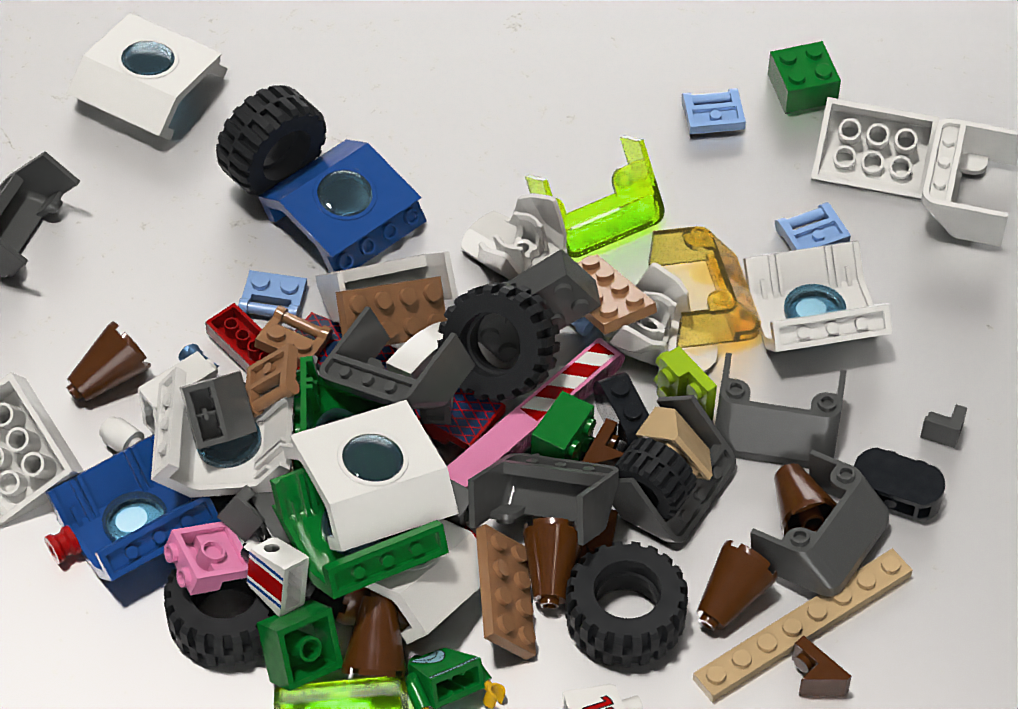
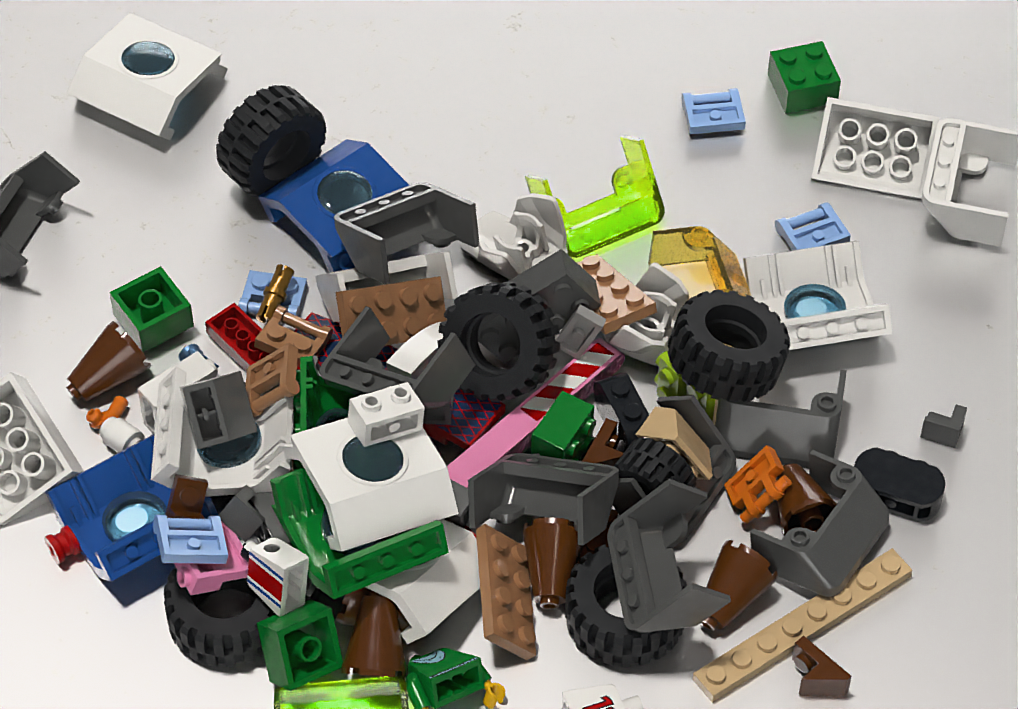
none -> orange arm [86,396,129,430]
none -> green brick [109,266,194,353]
none -> light blue plate [153,515,228,564]
none -> reddish brown slope [165,474,208,519]
none -> pearl gold pin [255,264,294,324]
none -> dark grey windscreen [334,183,479,284]
none -> white brick [348,382,425,447]
none -> light grey plate [555,304,606,360]
none -> dark grey windscreen [607,479,731,633]
none -> black tyre [668,290,791,403]
none -> orange plate [724,445,792,524]

